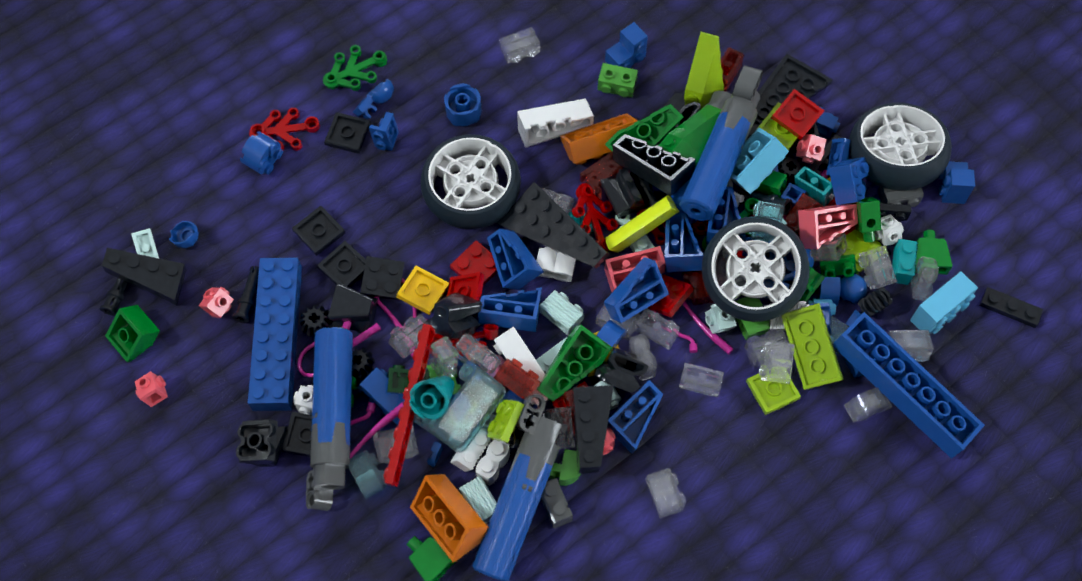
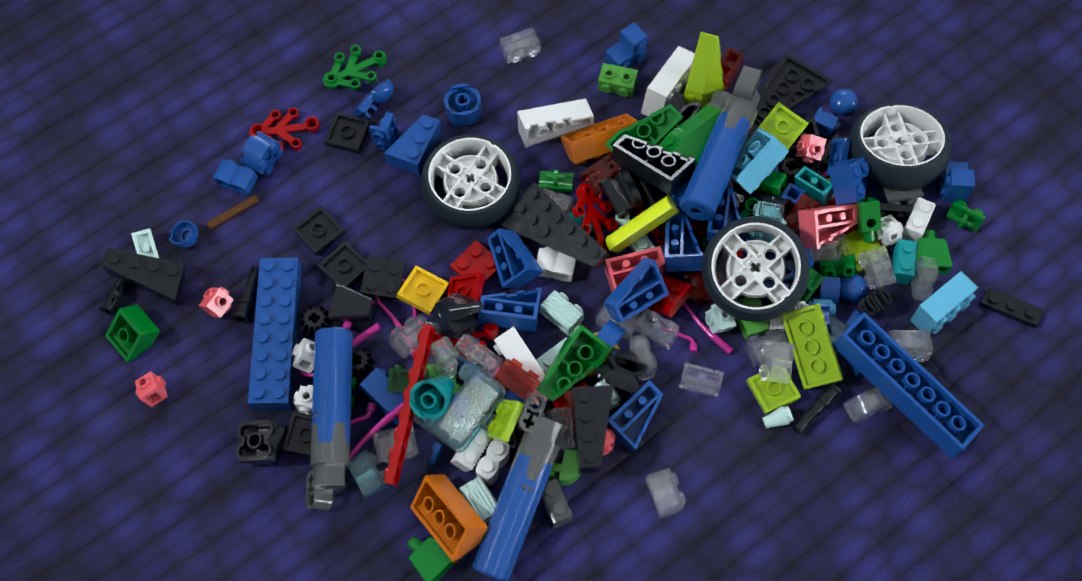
red plate [771,89,825,140] -> none
none -> clear orange bar [206,195,259,229]
none -> blue brick [213,159,258,196]
none -> white brick [292,338,315,373]
none -> blue wedge [384,115,442,176]
none -> green hips [539,169,573,193]
none -> white wedge [641,46,695,116]
none -> light aqua cone [762,406,794,429]
none -> black pin [792,383,843,435]
none -> blue hair [830,89,858,116]
none -> white brick [902,198,936,242]
none -> green hips [946,200,986,232]

